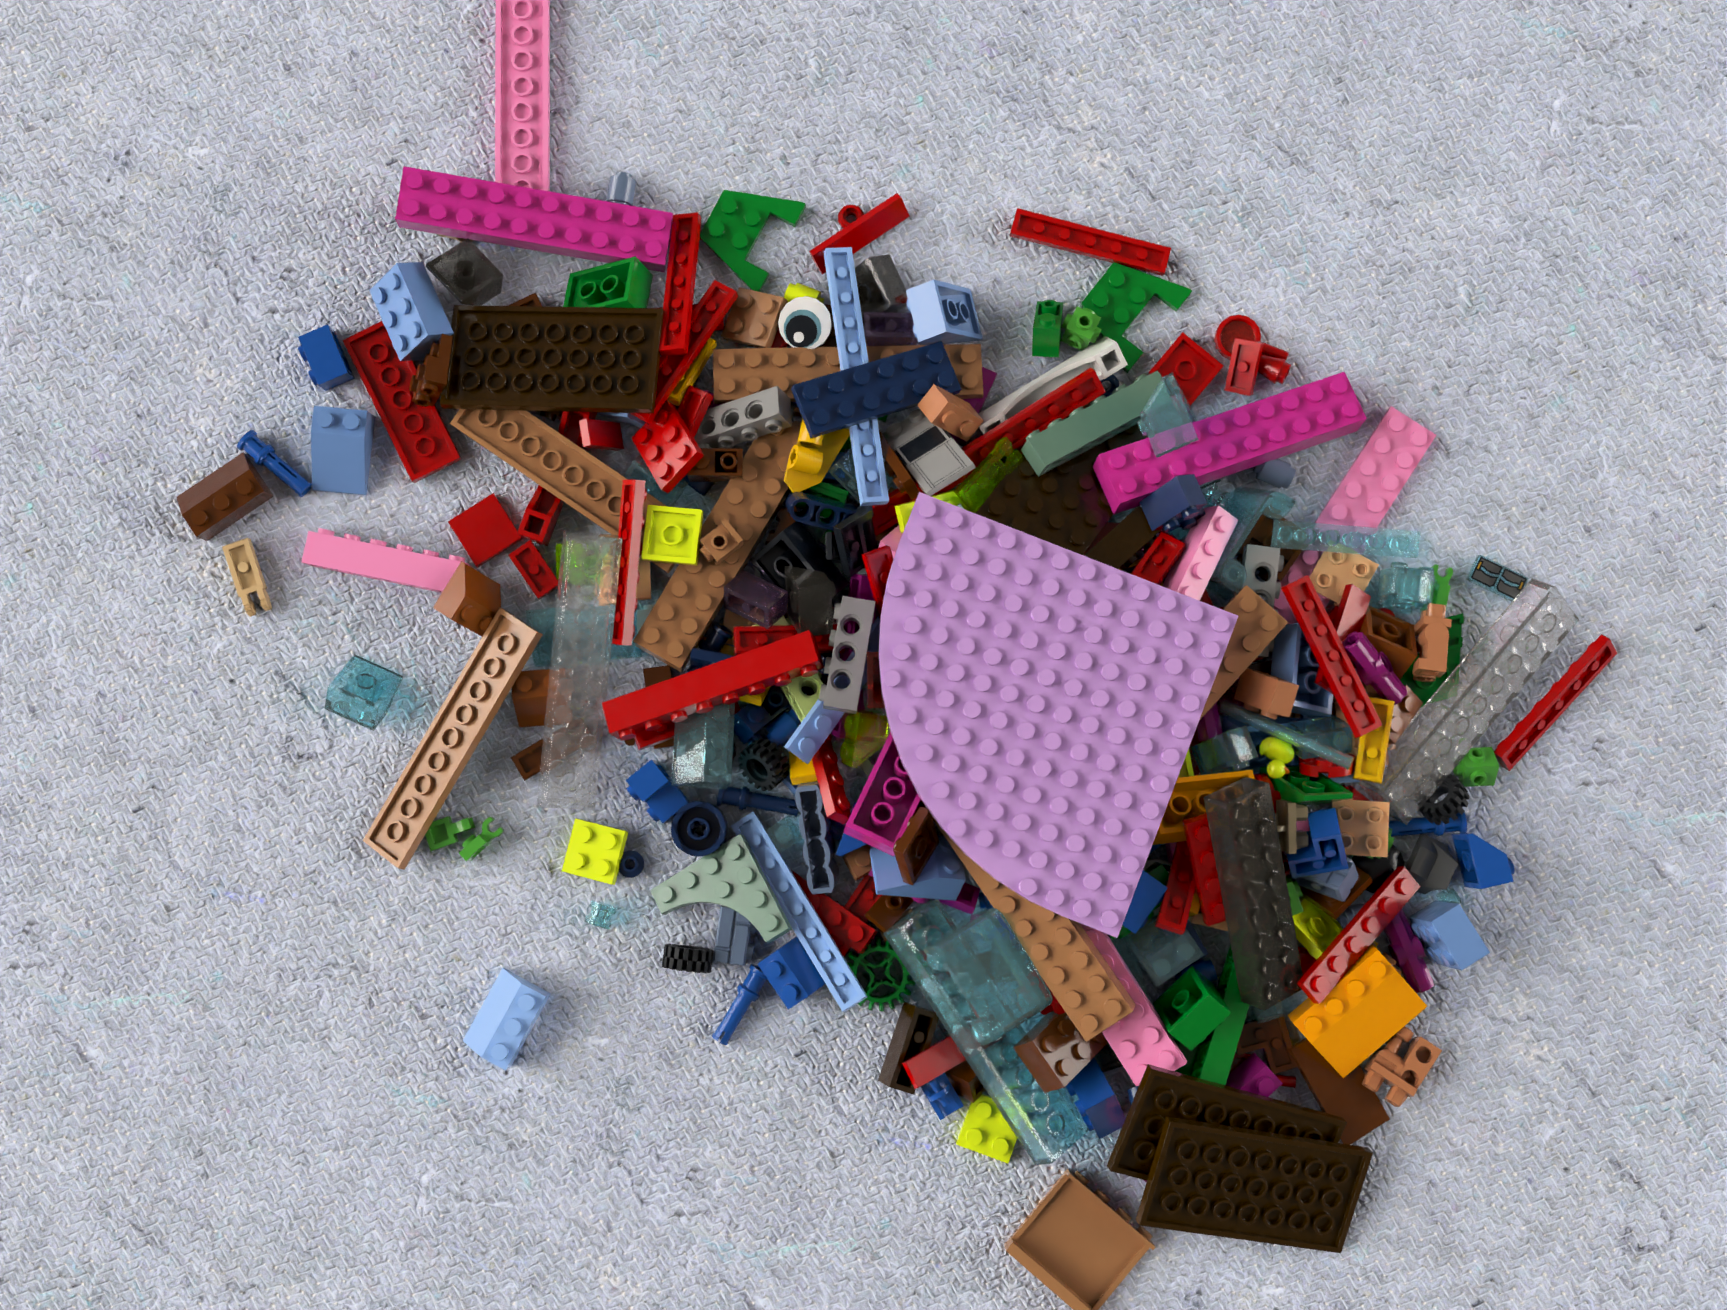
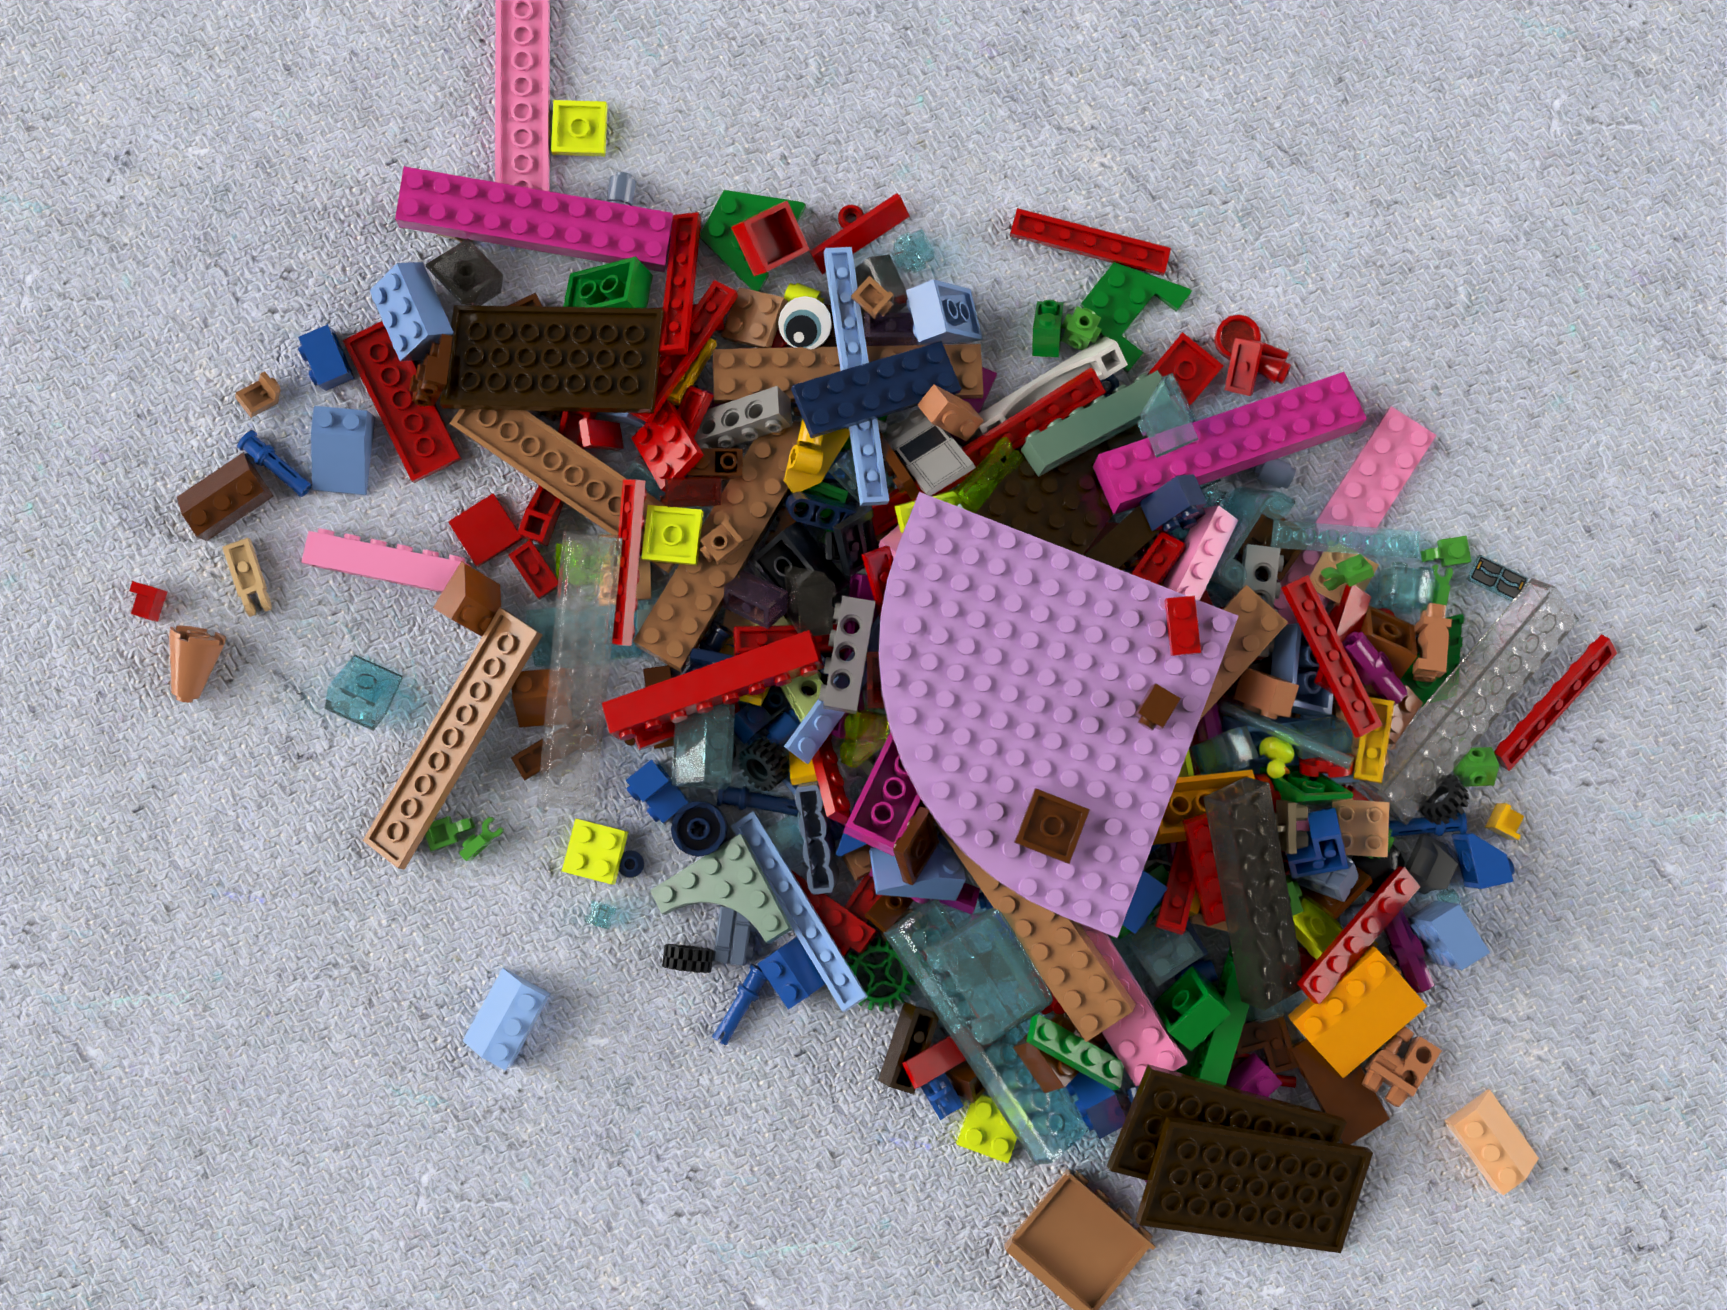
none -> red panel [129,581,168,622]
none -> nougat cone [169,625,226,703]
none -> medium nougat bracket [235,371,281,418]
none -> neon yellow plate [551,100,608,157]
none -> clear red panel [660,476,721,507]
none -> red piece [731,201,810,276]
none -> medium nougat bracket [851,276,894,319]
none -> clear light blue brick [891,229,935,274]
none -> reddish brown plate [1014,788,1090,864]
none -> green plate [1026,1014,1124,1090]
none -> reddish brown brick [1134,683,1181,731]
none -> red plate [1165,596,1201,656]
none -> bright green plate [1321,554,1374,591]
none -> bright green plate [1420,536,1471,567]
none -> light nougat slope [1444,1089,1539,1195]
none -> yellow panel [1485,803,1524,840]

